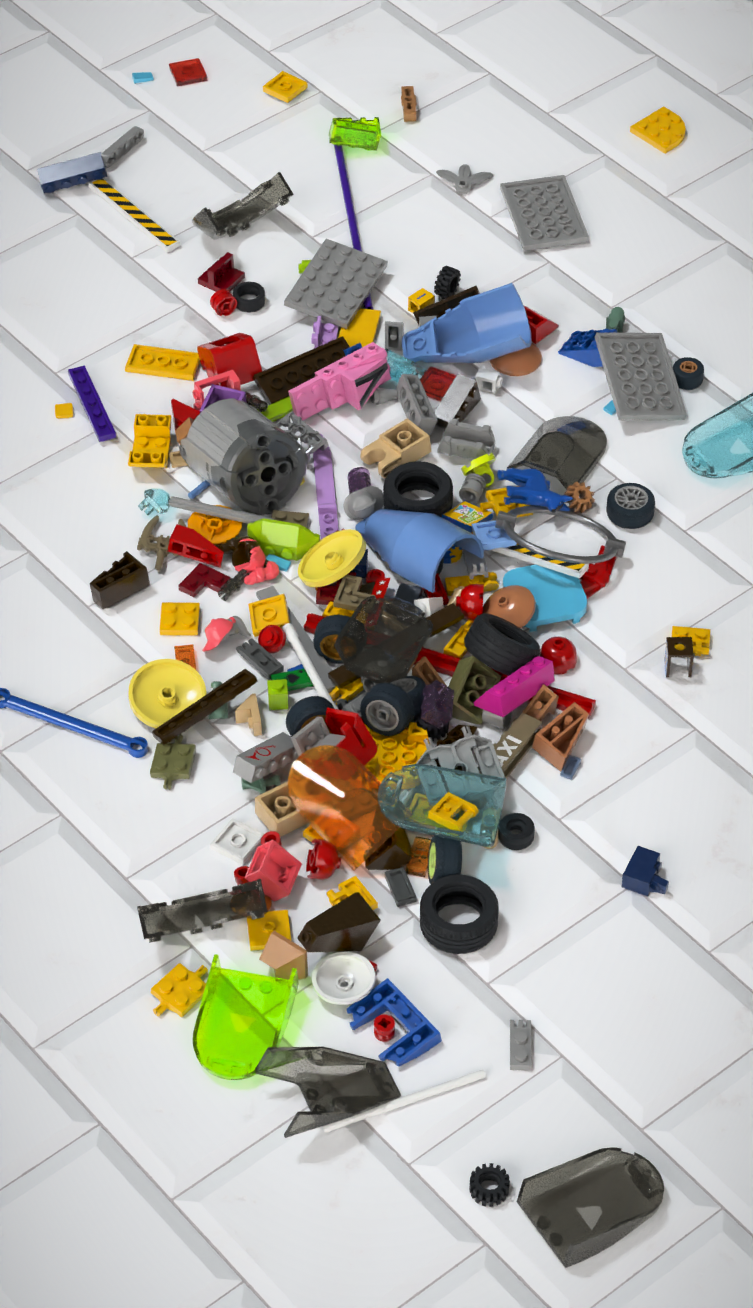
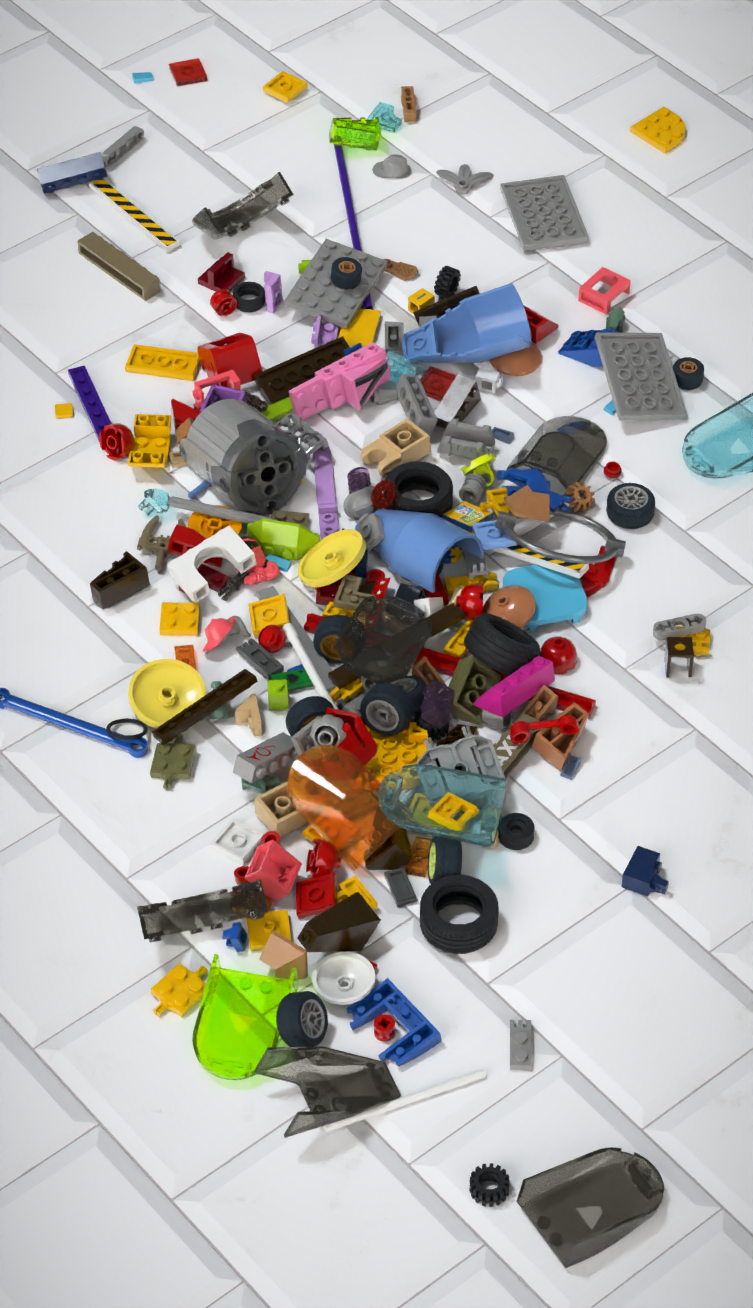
none -> dark tan brick [77,232,160,301]
none -> red cylinder [99,423,134,460]
none -> black tyre [106,718,148,740]
none -> white arch [167,526,257,603]
none -> blue tile [222,922,247,952]
none -> lavender bracket [264,271,283,313]
none -> black wheel [276,991,328,1049]
none -> red tile [296,873,337,919]
none -> light grey plant [310,714,346,750]
none -> black wheel [330,257,362,290]
none -> light grey tile [357,513,385,553]
none -> clear light blue tile [366,102,402,133]
none -> clear red gear [371,480,397,509]
none -> light grey piece [372,154,412,179]
none -> medium nougat piece [383,259,418,281]
none -> sand blue piece [492,427,514,444]
none -> medium nougat slope [504,485,550,522]
none -> red piece [509,715,579,744]
none -> coral panel [578,267,631,315]
none -> red plate [603,461,622,478]
none -> light grey beam [653,613,706,640]

